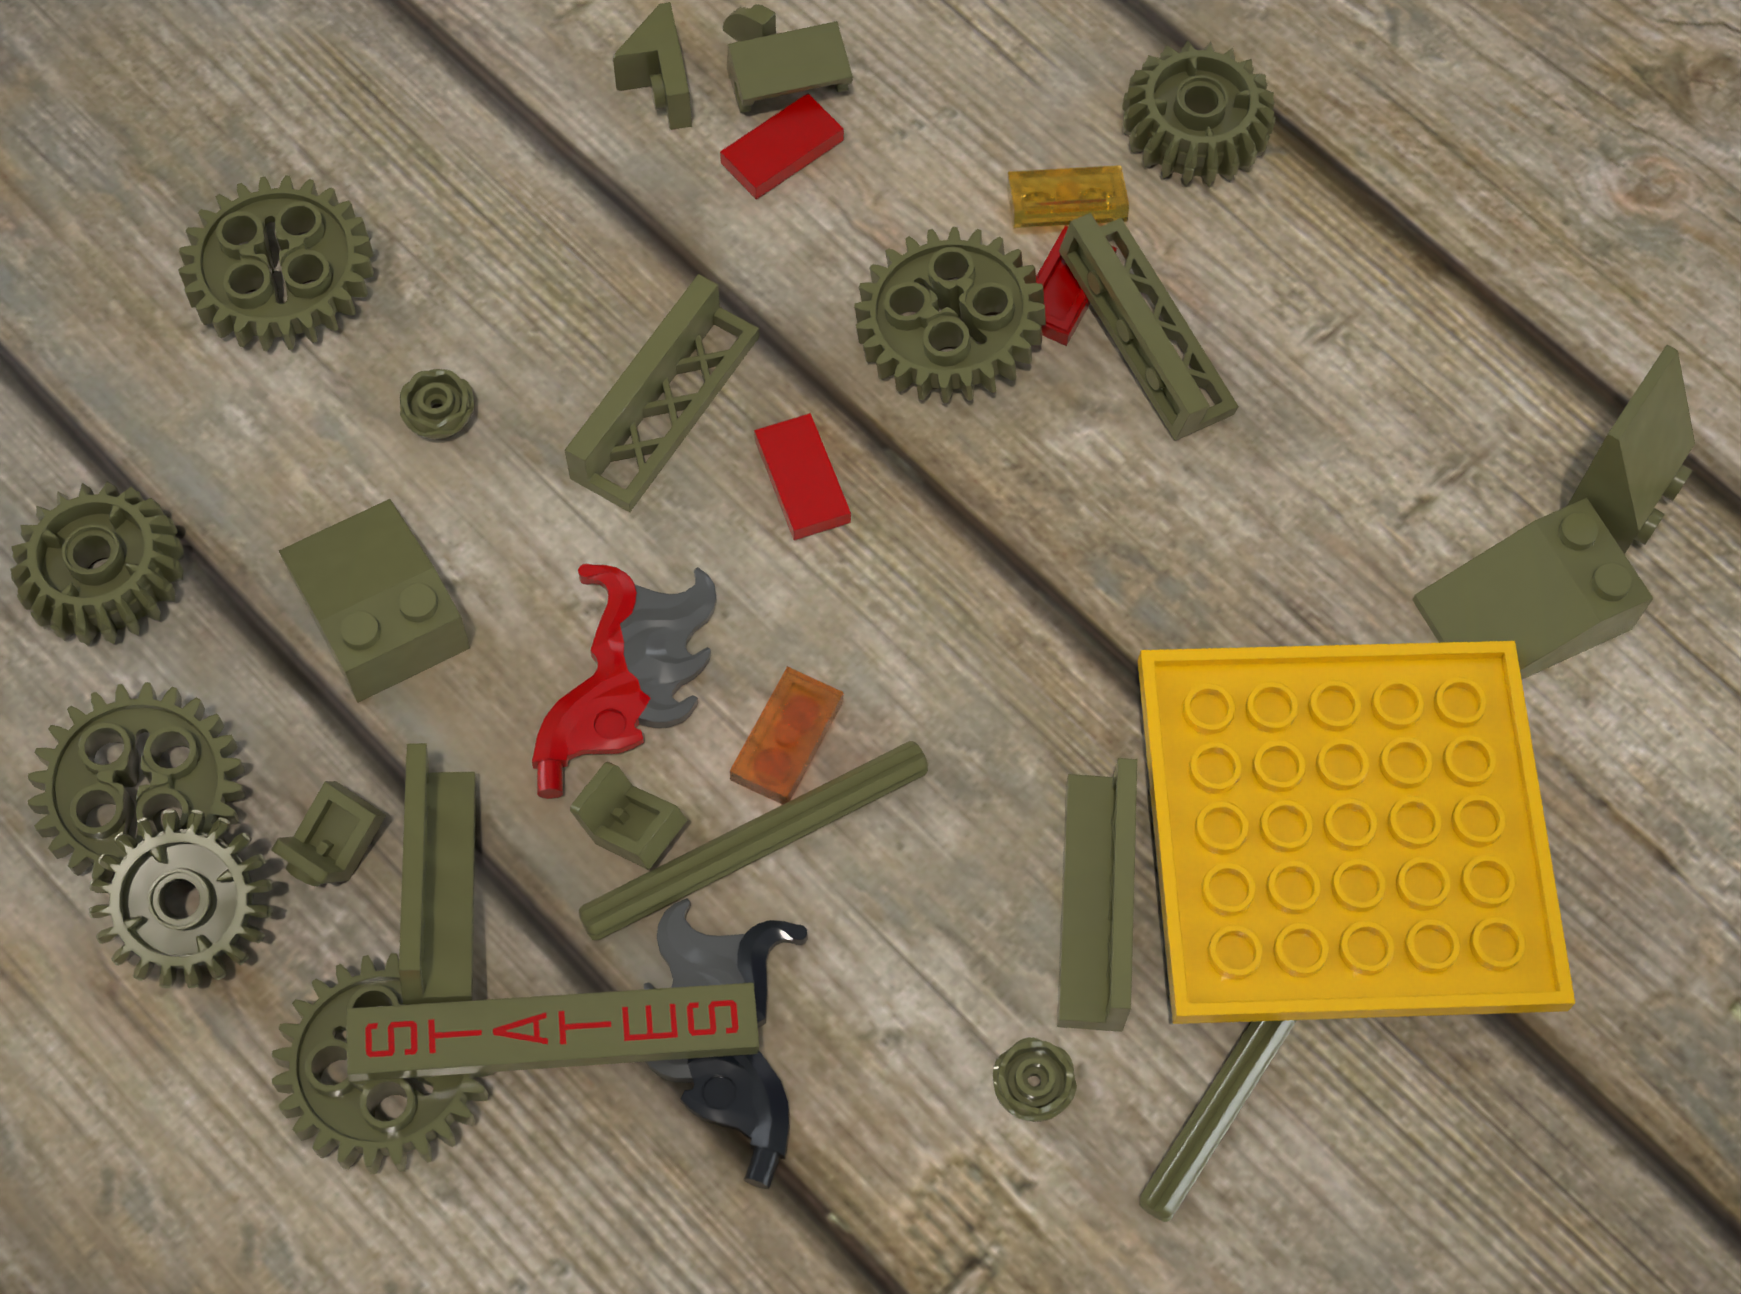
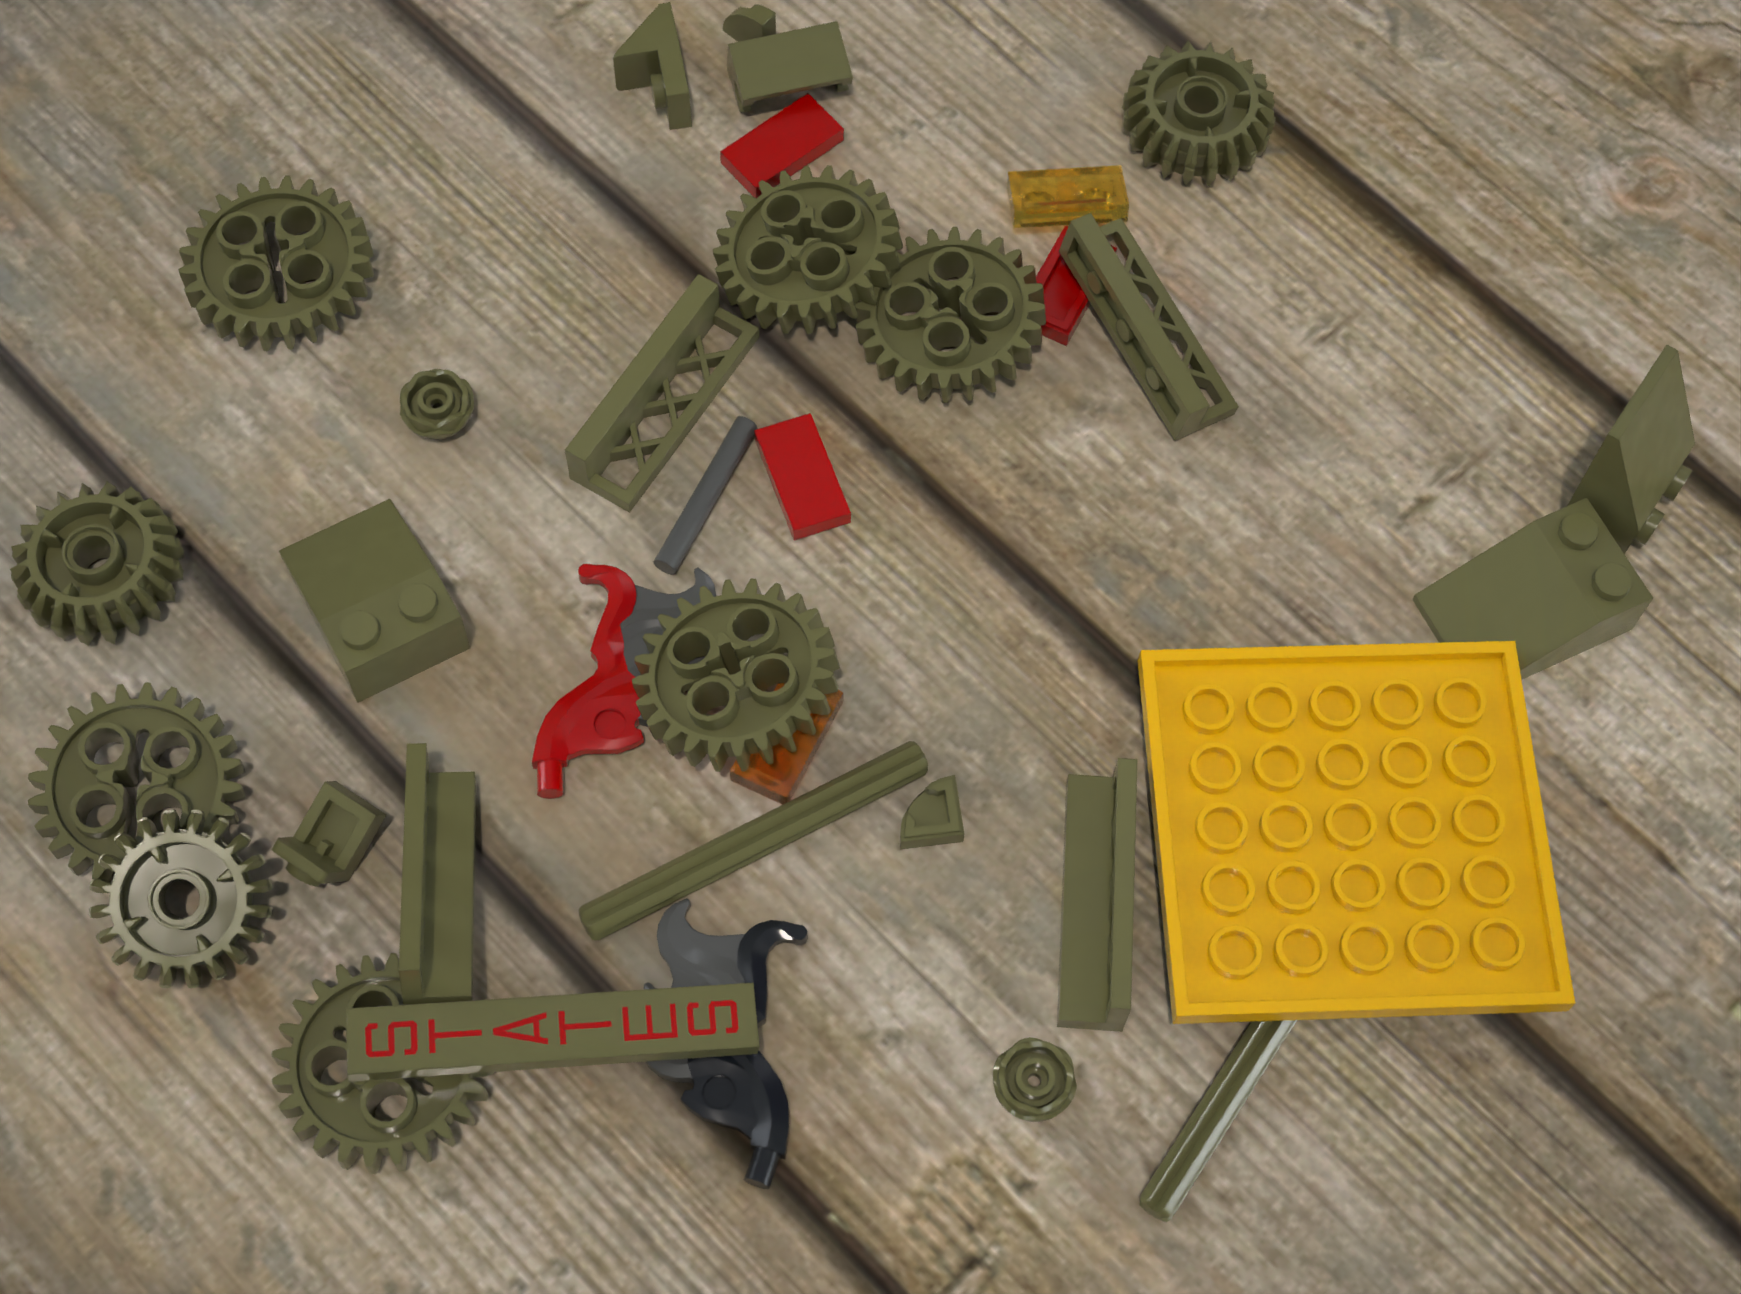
olive bracket [570,762,687,870] -> none
none -> olive gear [632,578,840,772]
none -> dark grey bar [653,416,757,575]
none -> olive gear [713,165,903,334]
none -> olive tile [900,775,965,850]

